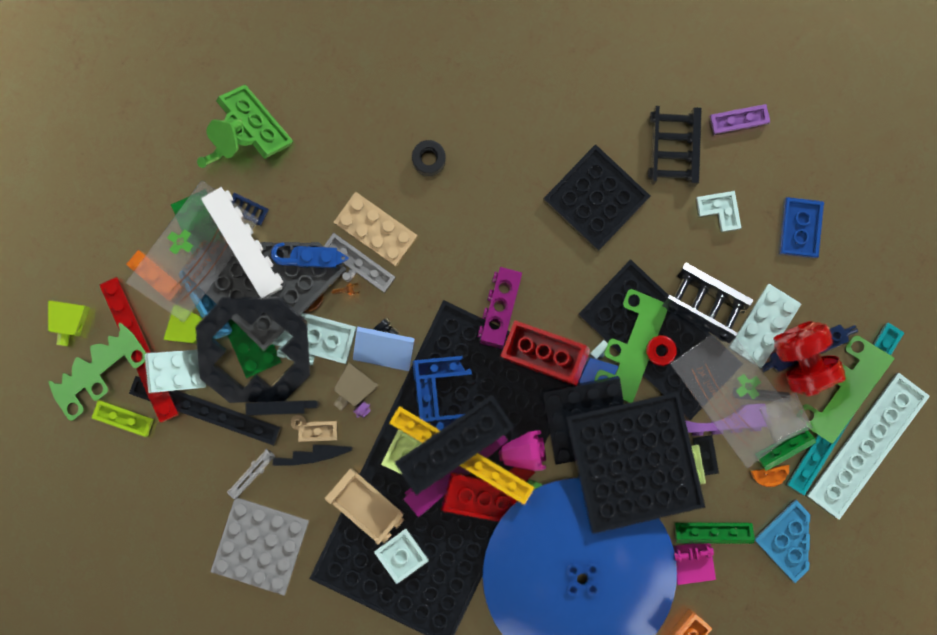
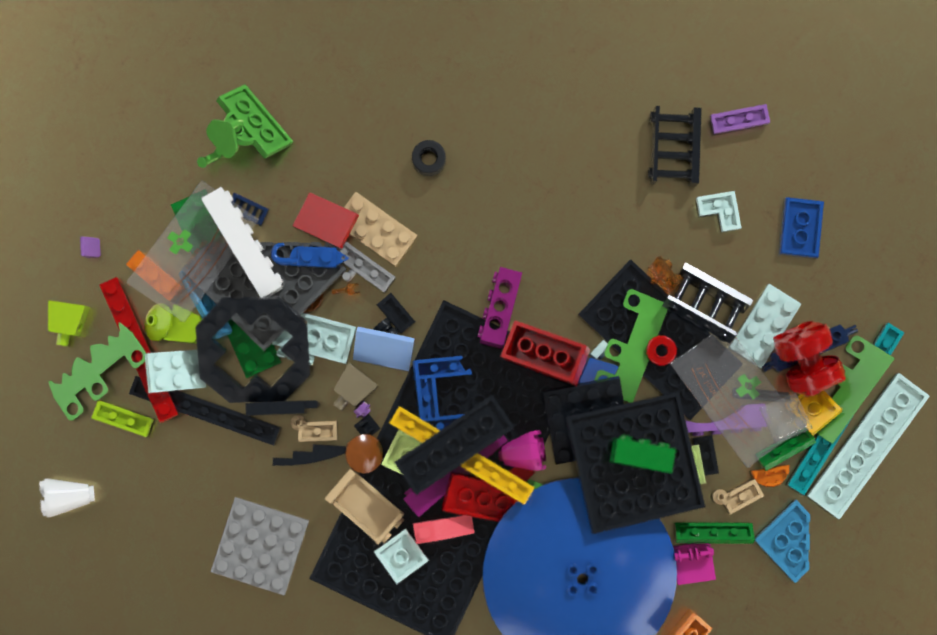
light grey pin [227,449,275,500] -> none
black plate [543,144,651,251] -> none
none -> white cone [40,479,95,517]
none -> medium lavender slope [80,237,101,258]
none -> lime dish [144,303,173,341]
none -> red tile [292,192,359,249]
none -> dark orange dish [346,434,383,473]
none -> black tile [354,414,381,436]
none -> black plate [377,293,416,334]
none -> coral slope [413,515,474,544]
none -> green brick [610,435,676,473]
none -> clear orange hips [648,256,683,295]
none -> tan hinge [712,479,764,514]
none -> yellow plate [786,390,843,436]

